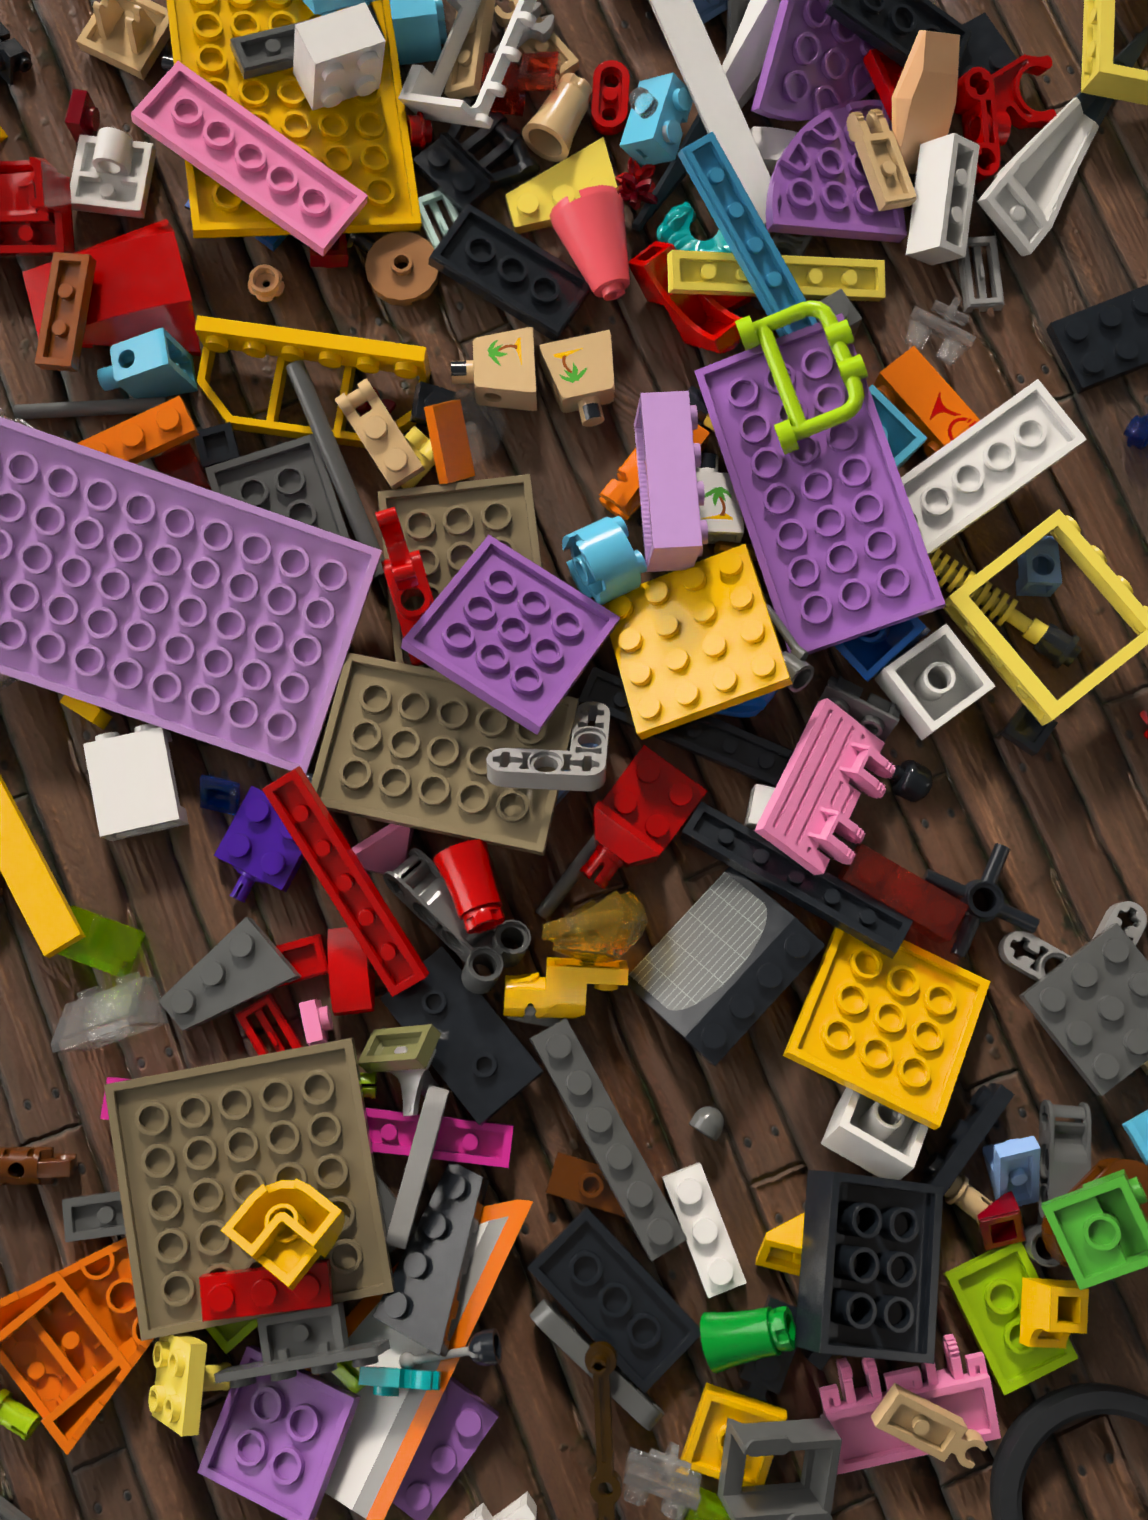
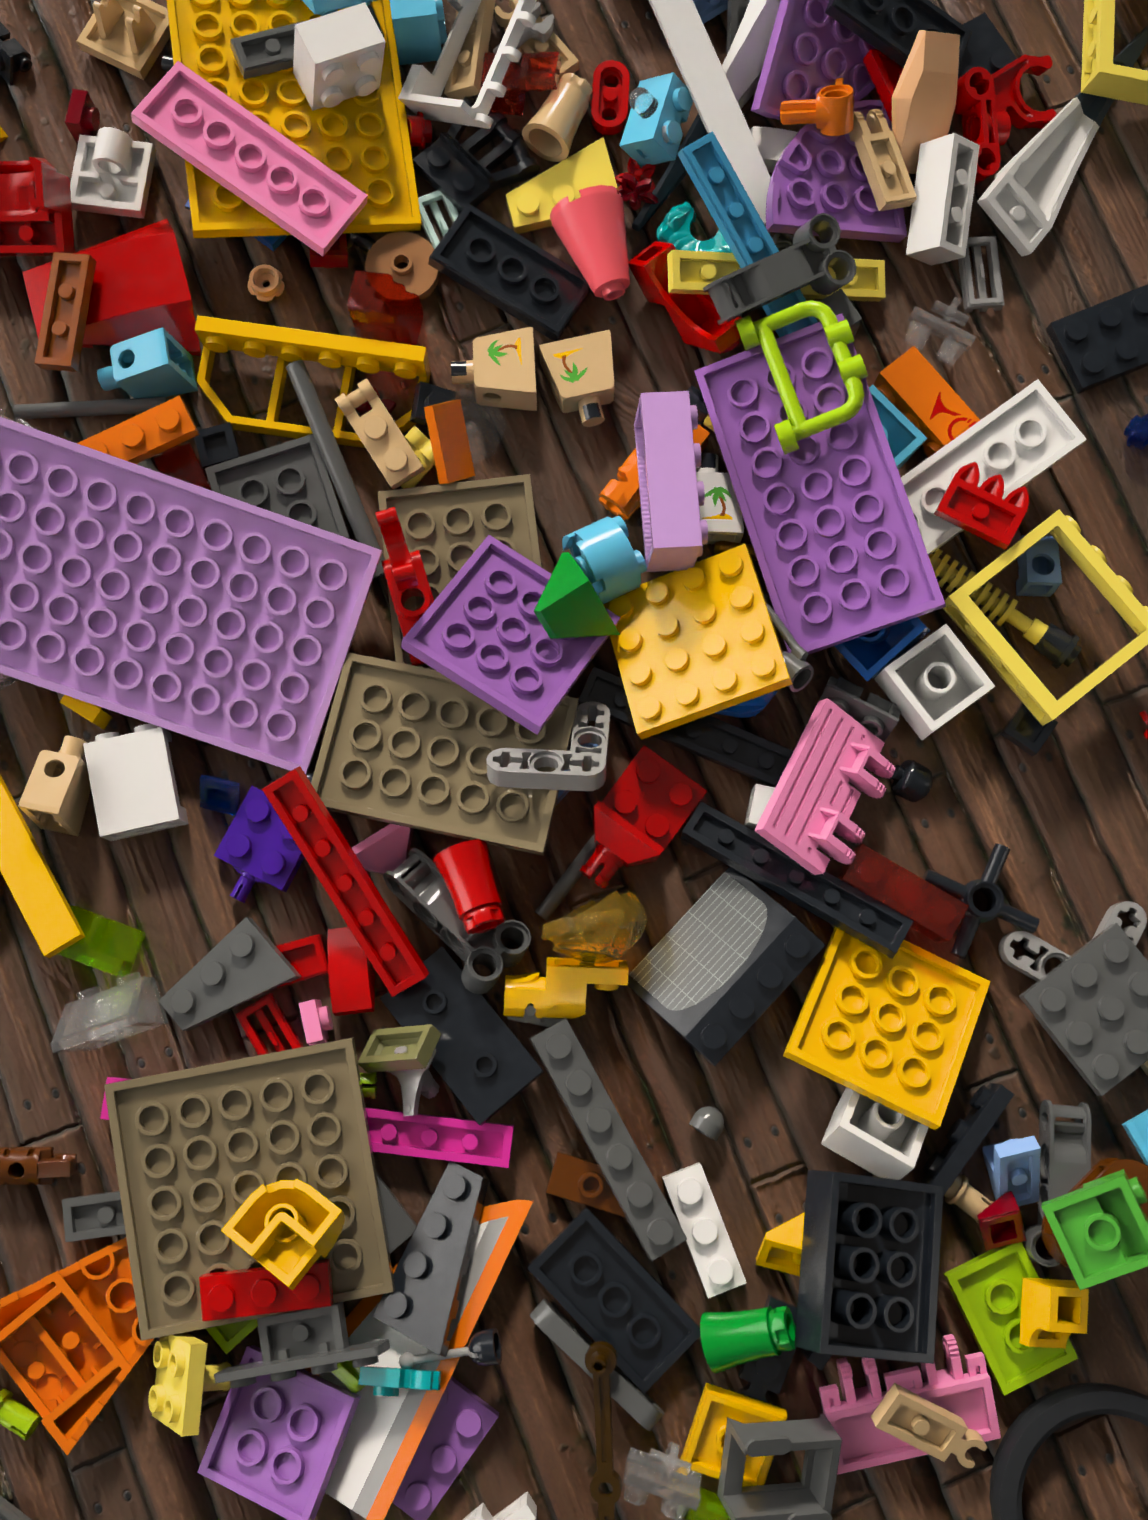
light grey beam [385,1085,450,1249] -> none
none -> tan torso [18,736,91,836]
none -> clear red piece [347,270,423,345]
none -> green slope [534,552,620,639]
none -> dark grey piece [703,213,856,325]
none -> orange axle [780,78,855,136]
none -> red plate [934,462,1029,550]

